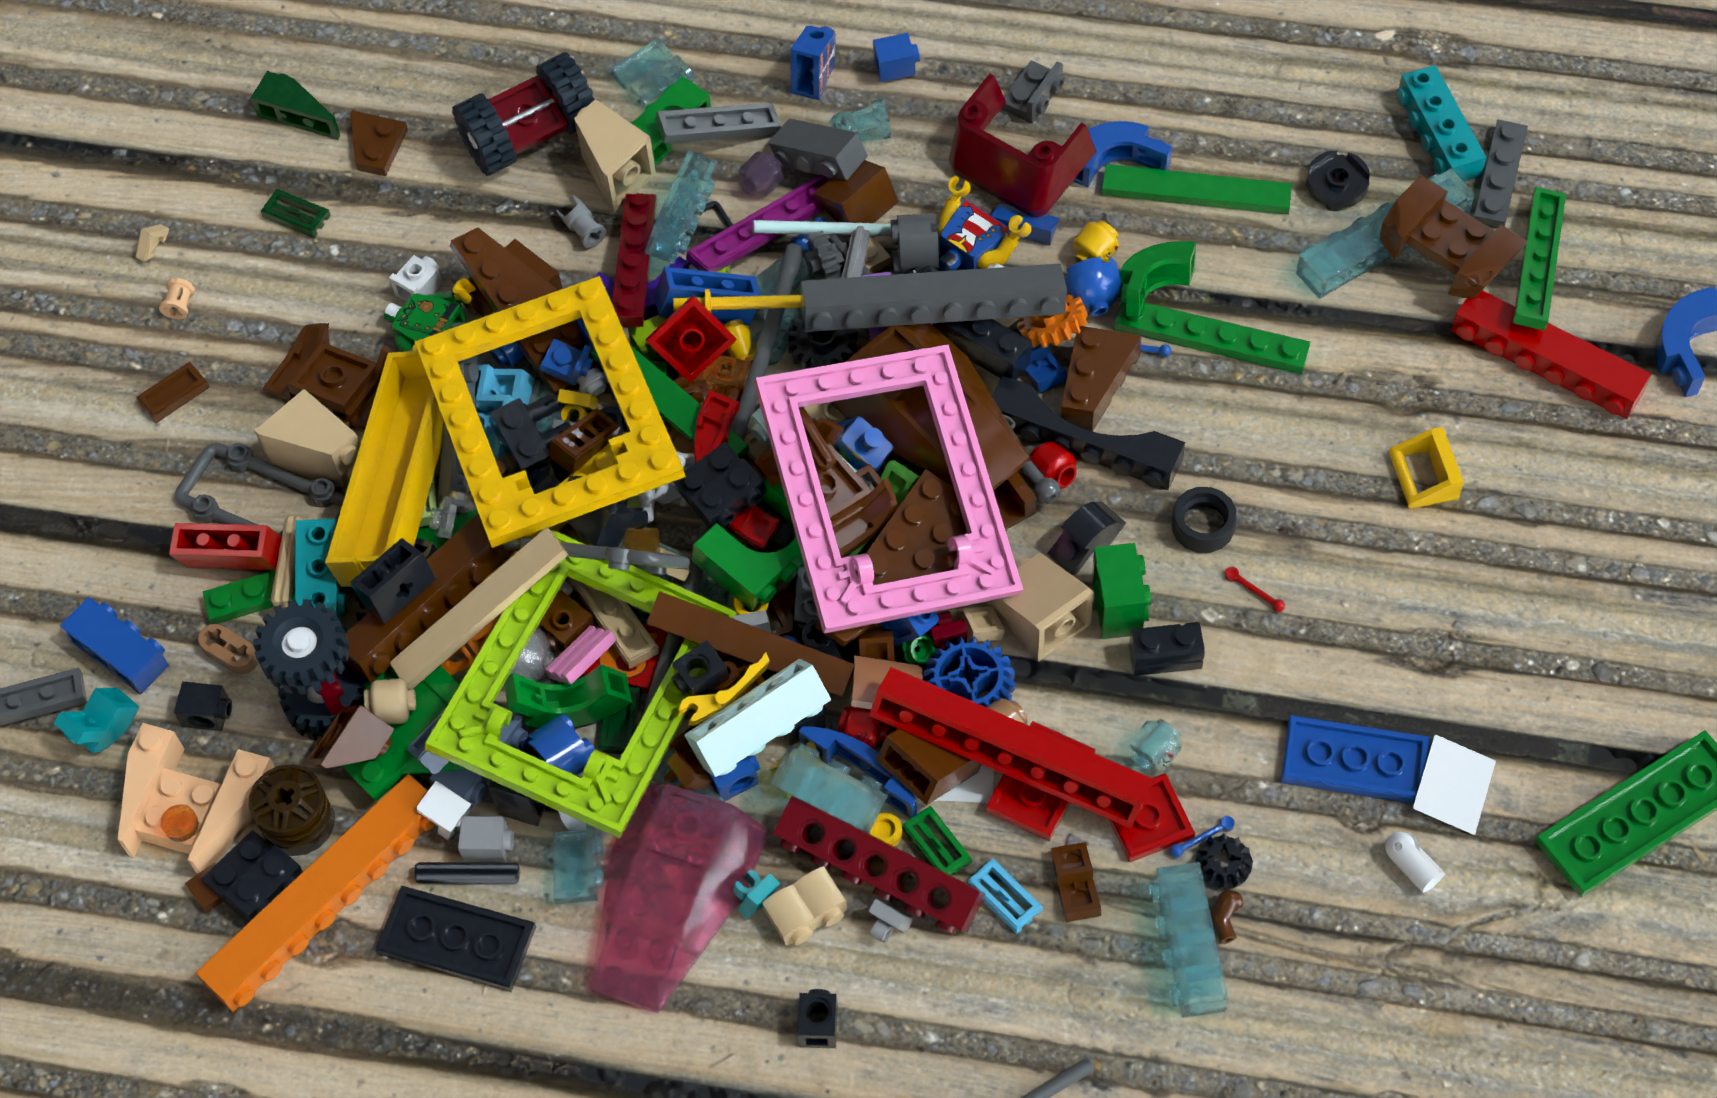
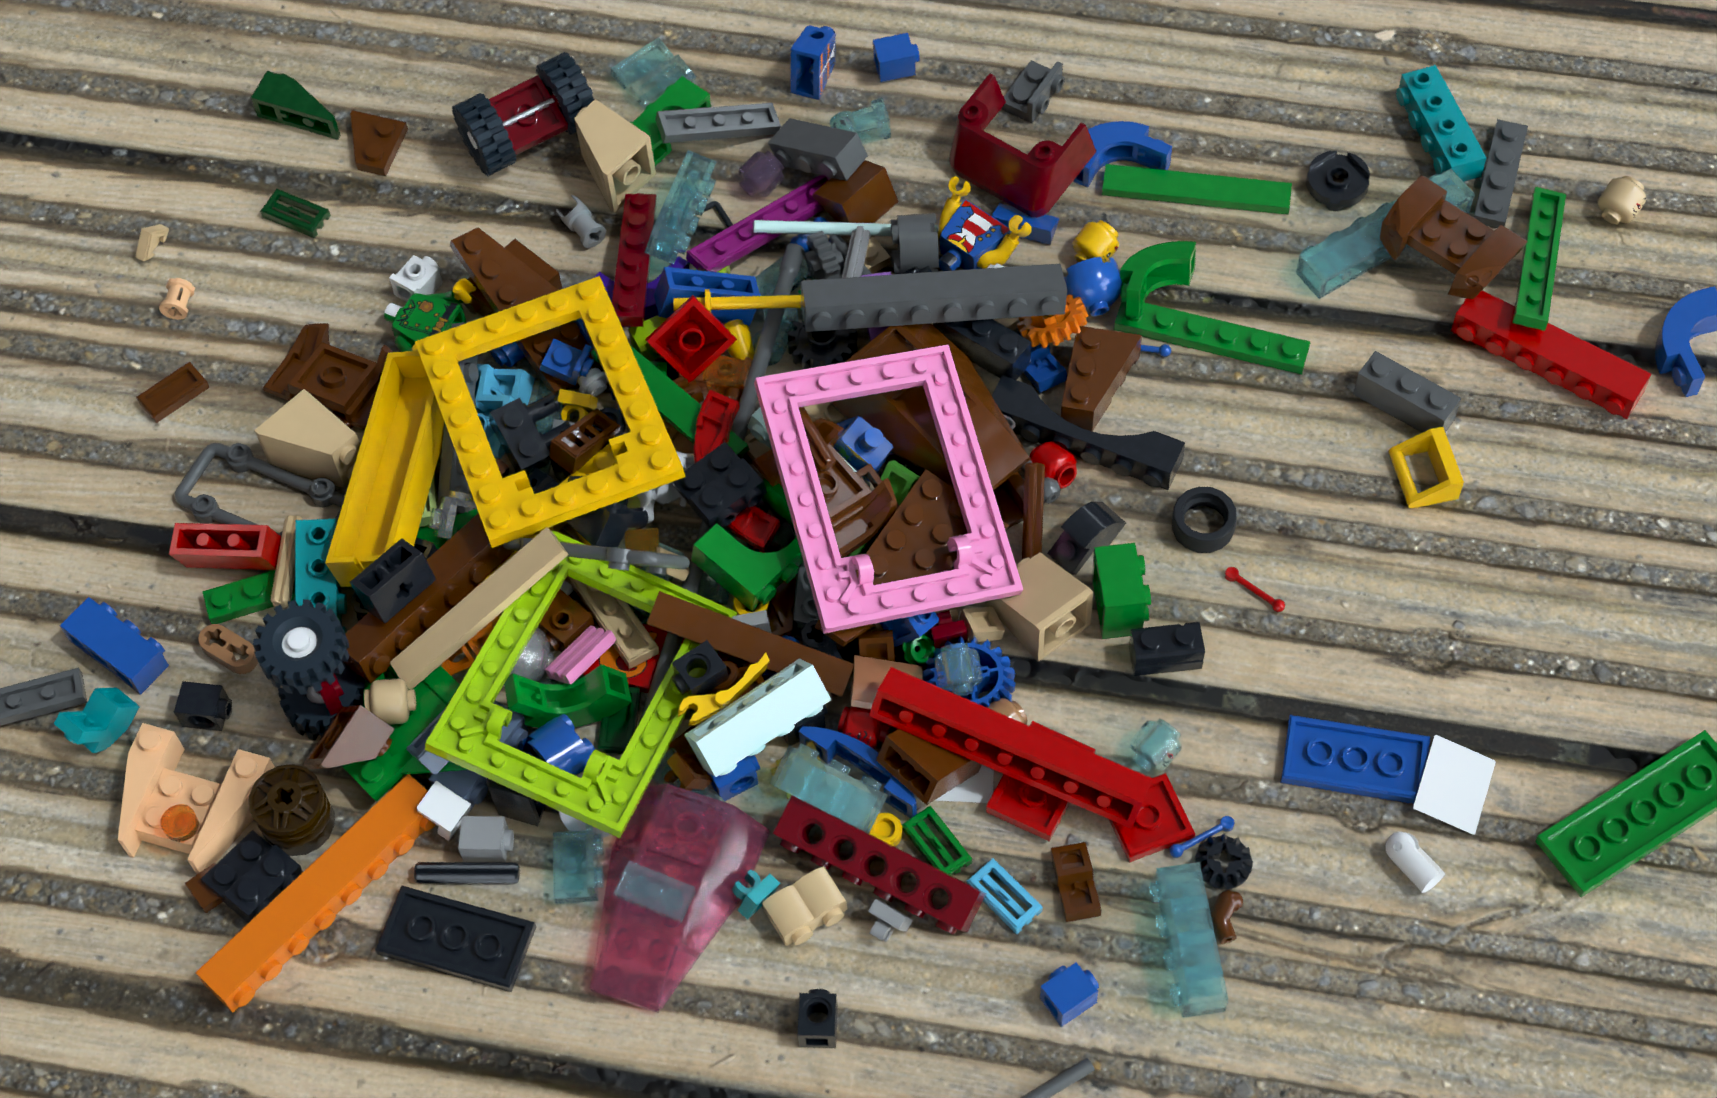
none -> clear light blue plate [614,861,697,924]
none -> clear light blue head [934,643,983,696]
none -> reddish brown axle [1022,462,1045,560]
none -> blue brick [1040,962,1099,1027]
none -> dark grey brick [1353,351,1461,433]
none -> tan head [1598,176,1646,225]

